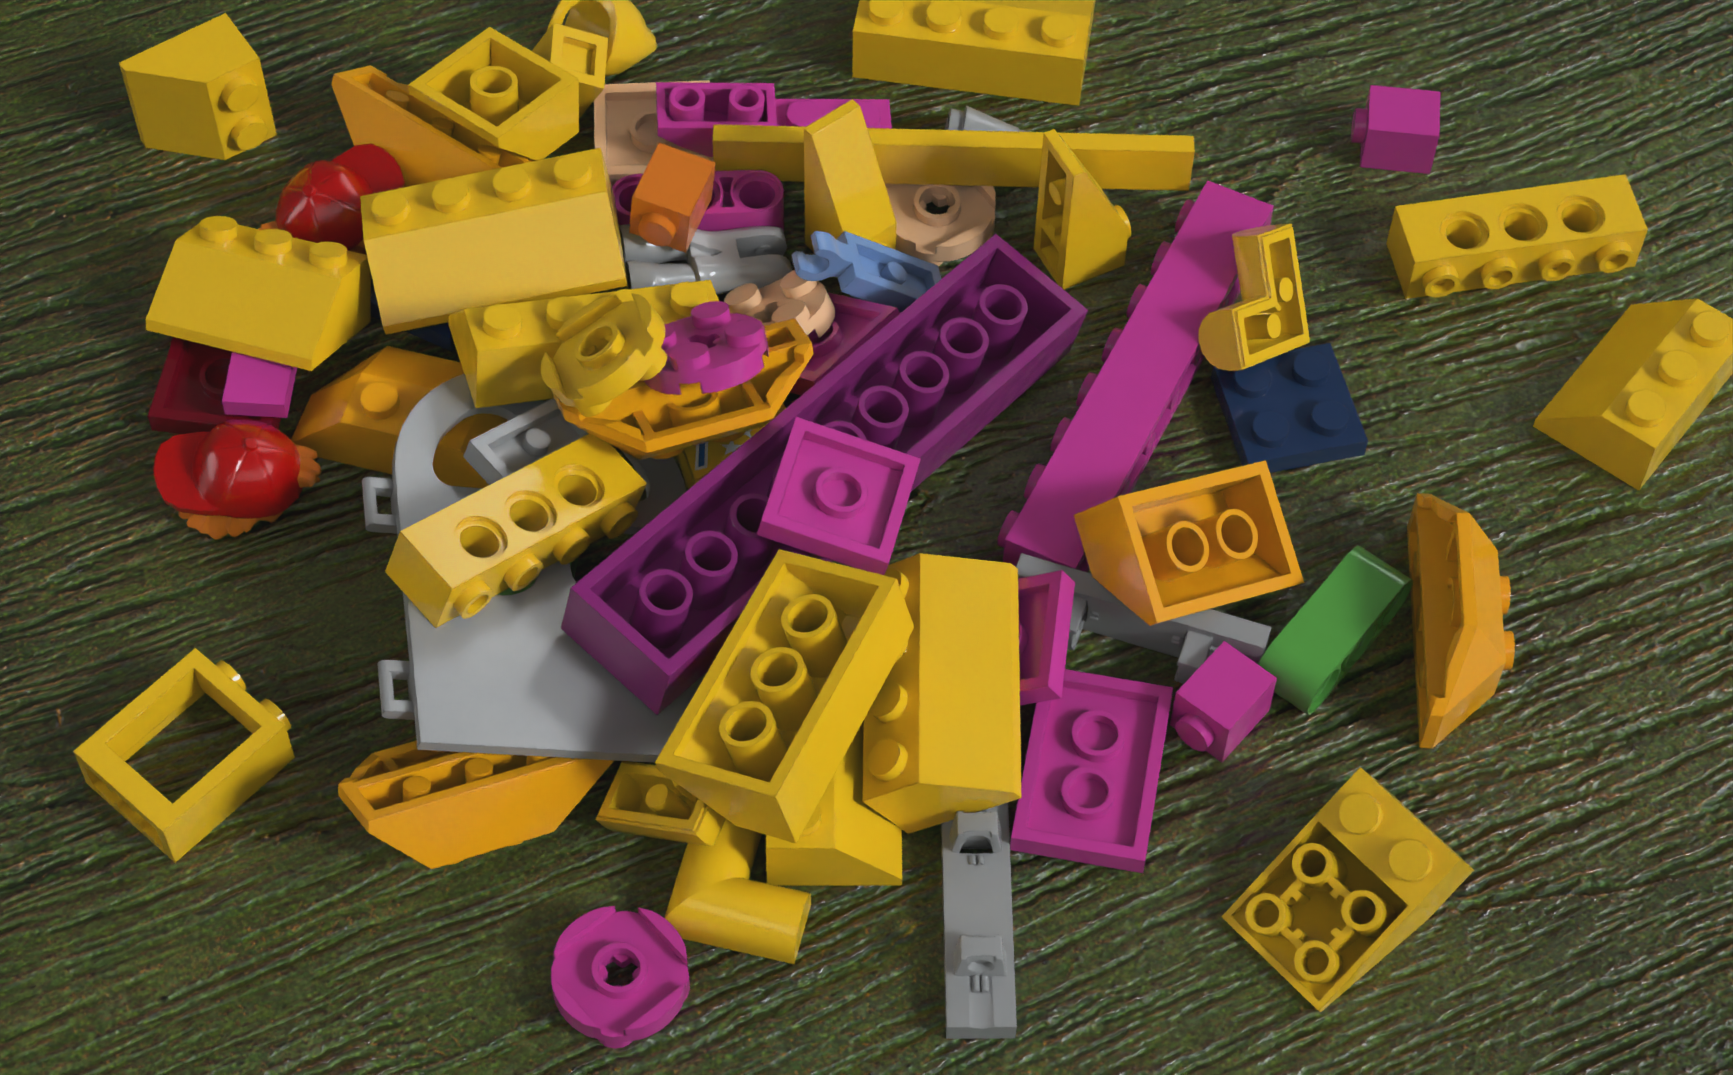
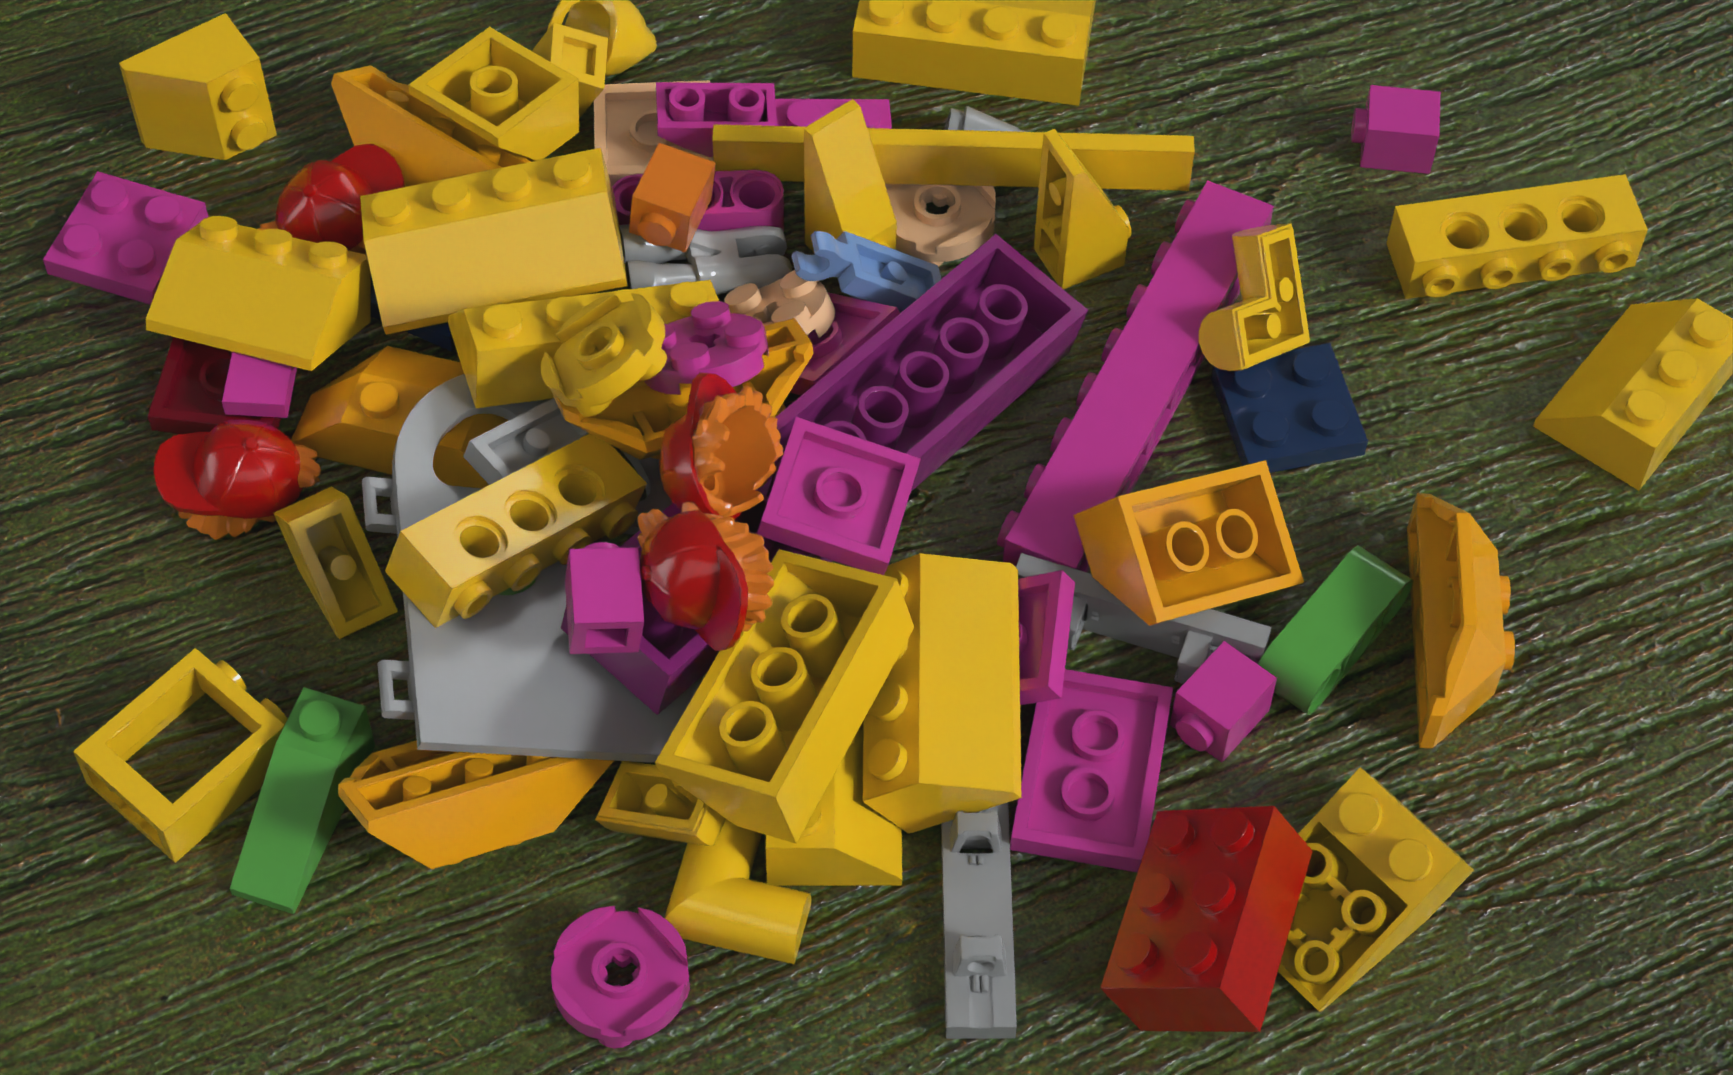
none -> dark pink plate [43,171,209,305]
none -> bright green slope [230,687,375,914]
none -> yellow slope [274,486,398,639]
none -> dark pink brick [565,542,644,654]
none -> red hair [637,508,774,651]
none -> orange hair [659,372,783,520]
none -> red brick [1100,806,1313,1032]

